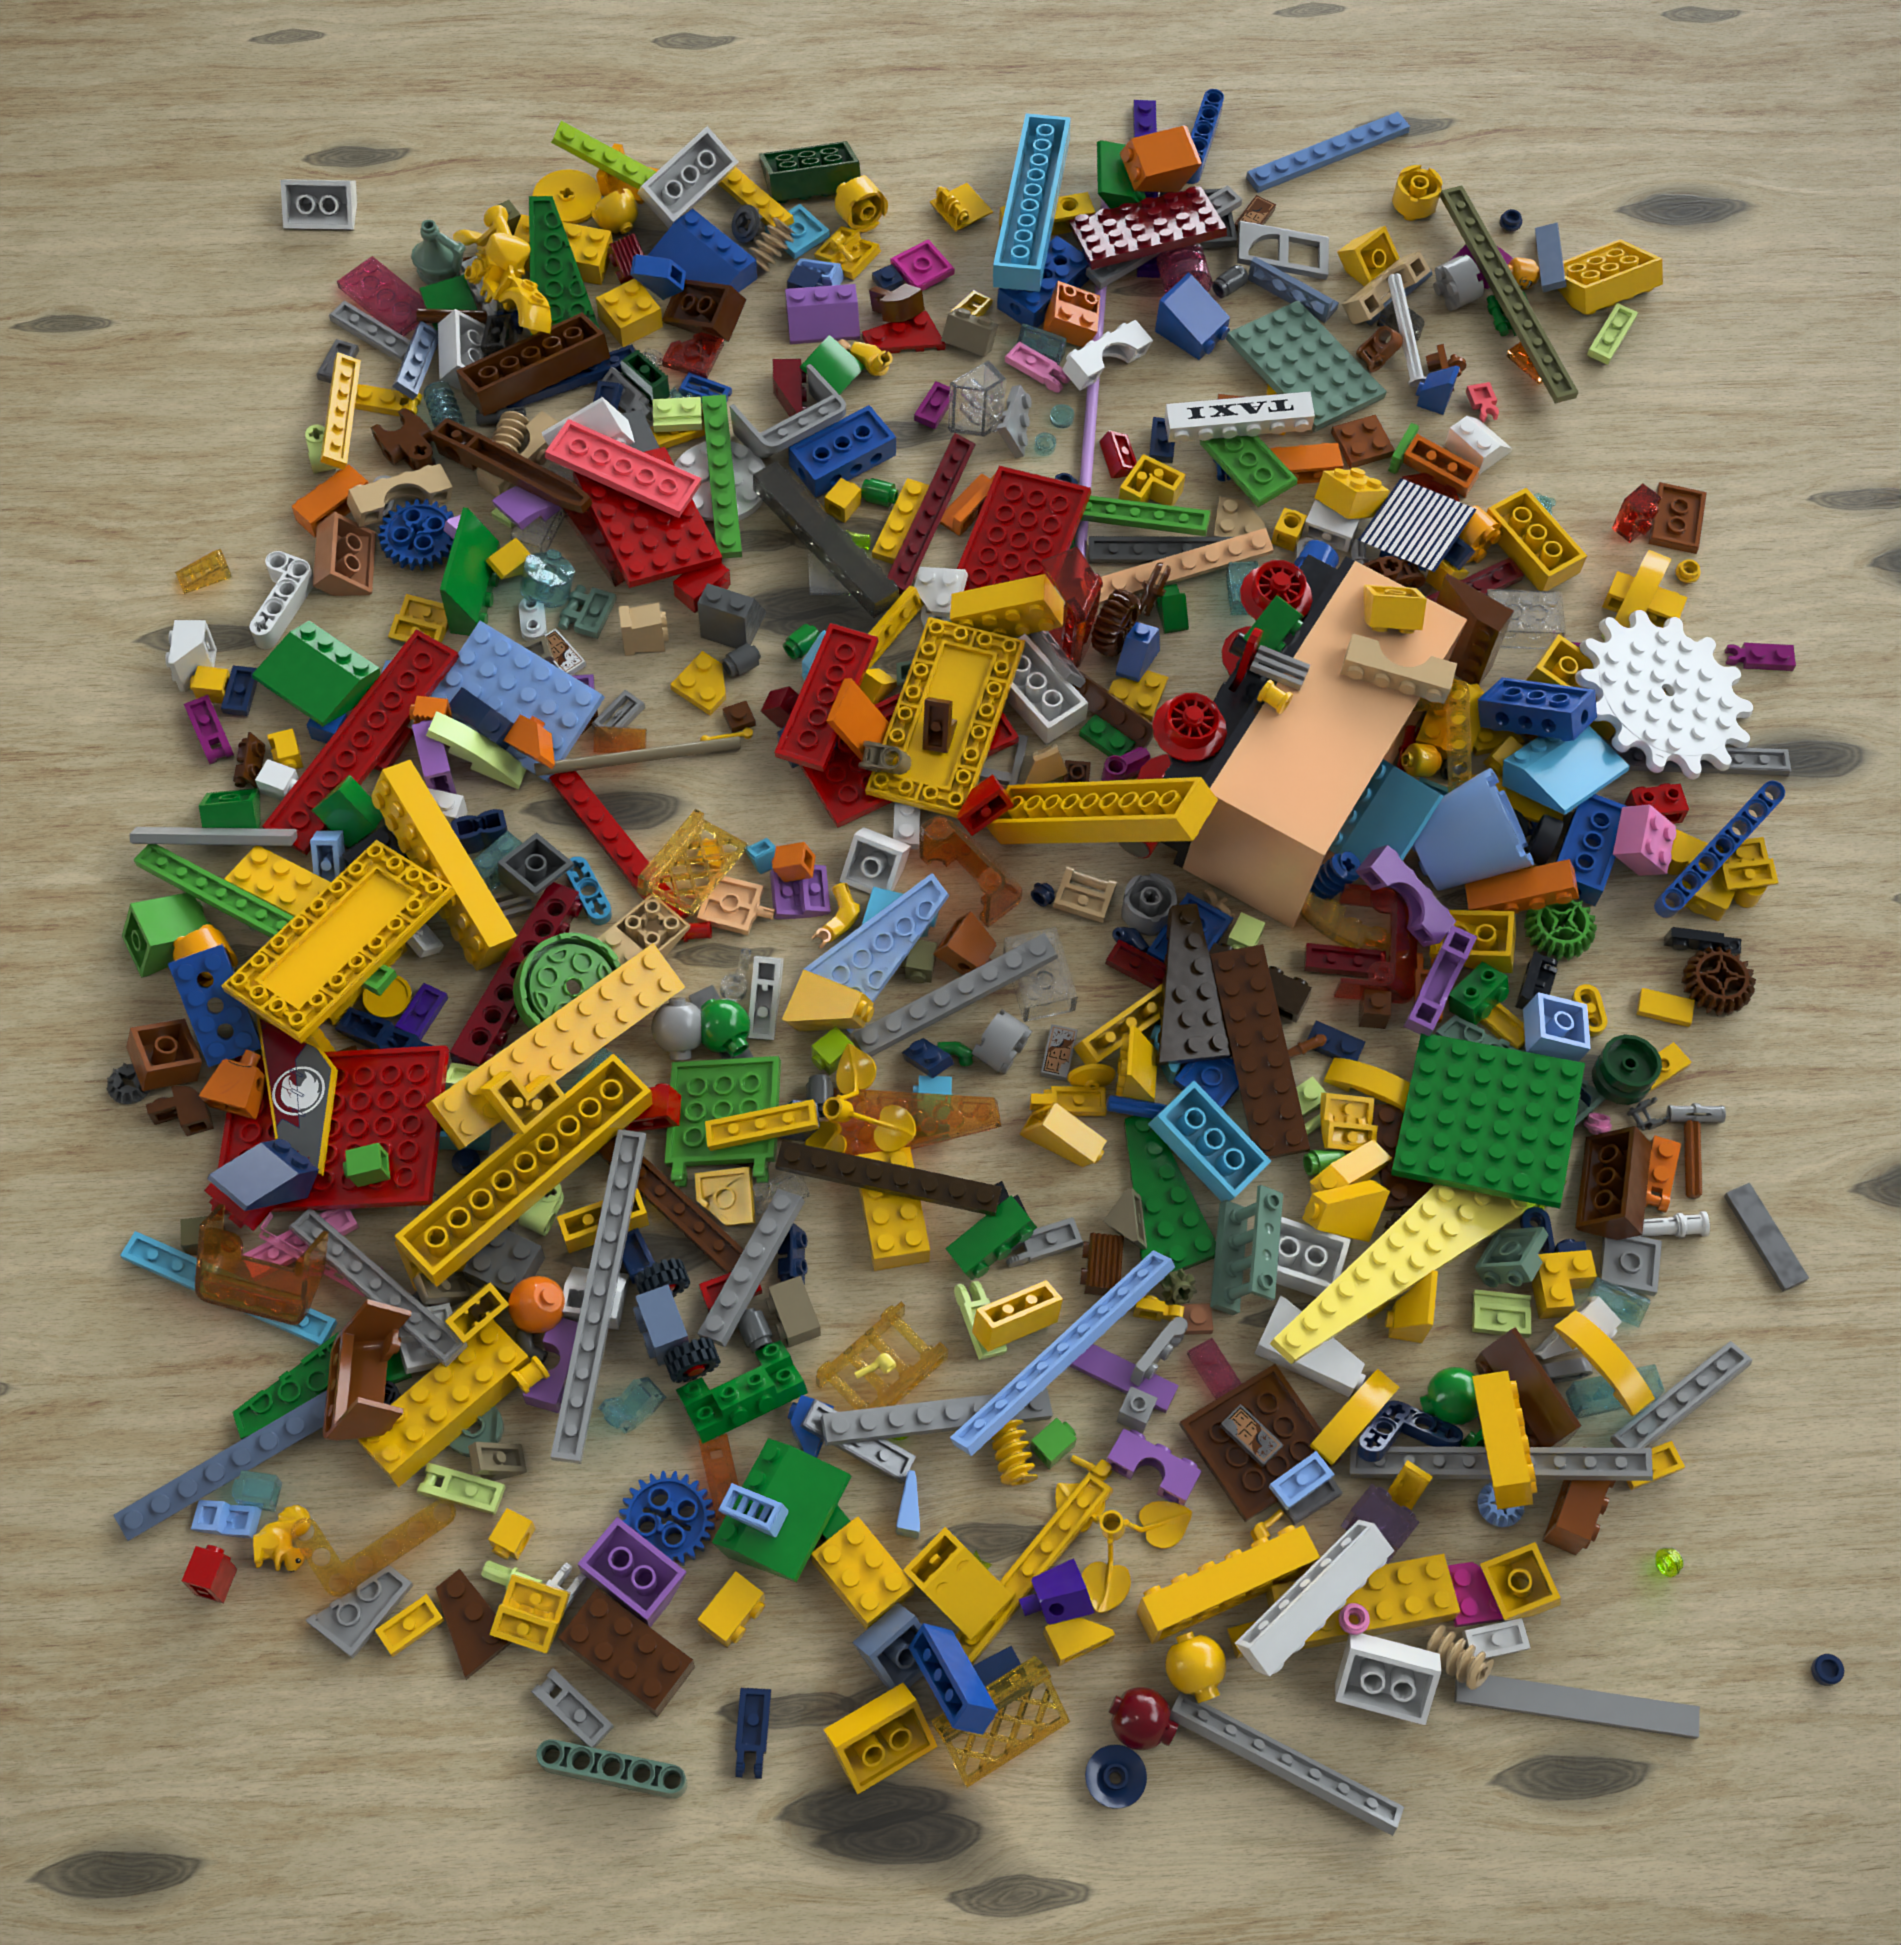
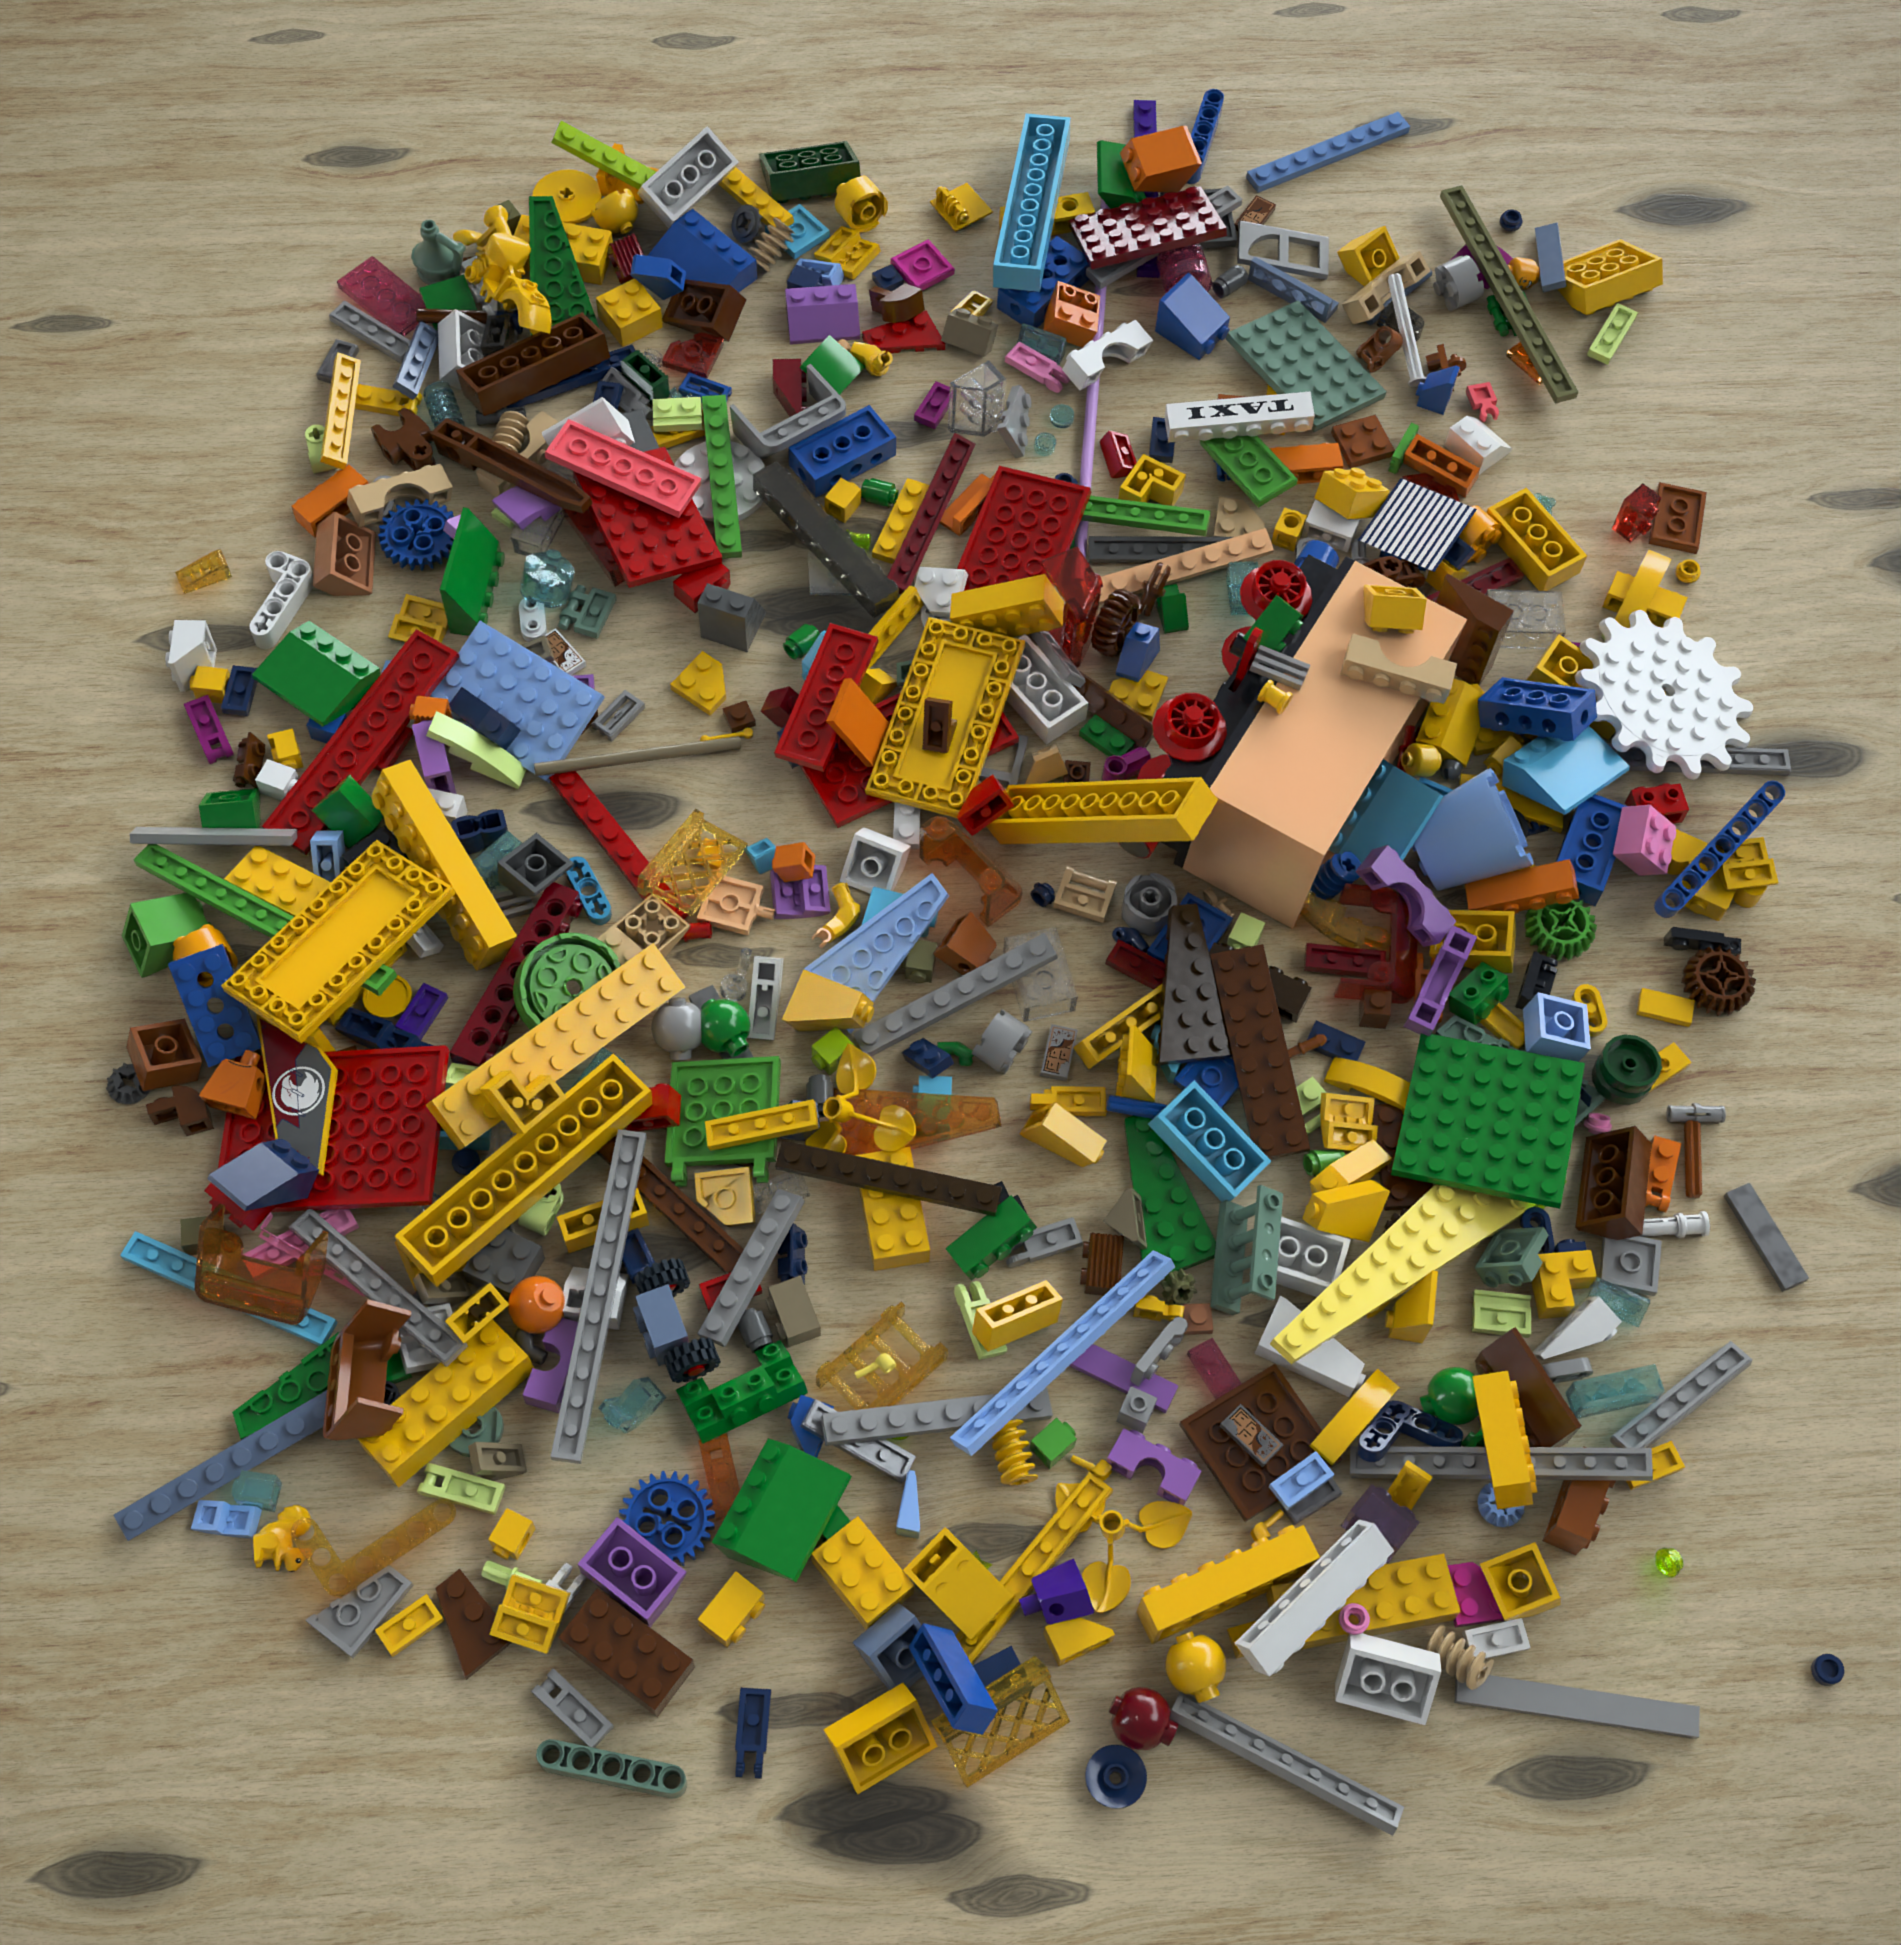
red brick [181,1545,237,1604] -> none
white slope [280,179,357,229] -> none
bright green brick [343,1143,390,1187] -> none
yellow slope [486,538,532,580] -> none
orange slope [504,714,555,769] -> none
yellow bush [511,1356,550,1394] -> none
clear orange plate [594,726,647,753] -> none
tan hips [619,602,669,656] -> none
light blue slope [718,1483,788,1537] -> none
dark grey brick [722,643,761,677] -> none
yellow hand [830,232,854,263] -> none
dark tan piece [858,741,911,775] -> none
yellow piece [1067,1064,1116,1090] -> none
yellow brick [1392,165,1442,221] -> none
clear yellow beam [1413,680,1472,793] -> none
black tyre [1525,814,1563,865] -> none
yellow slope [1553,1310,1655,1417] -> none
dark grey piece [1627,1097,1669,1131] -> none
magenta plate [1724,642,1796,671] -> none

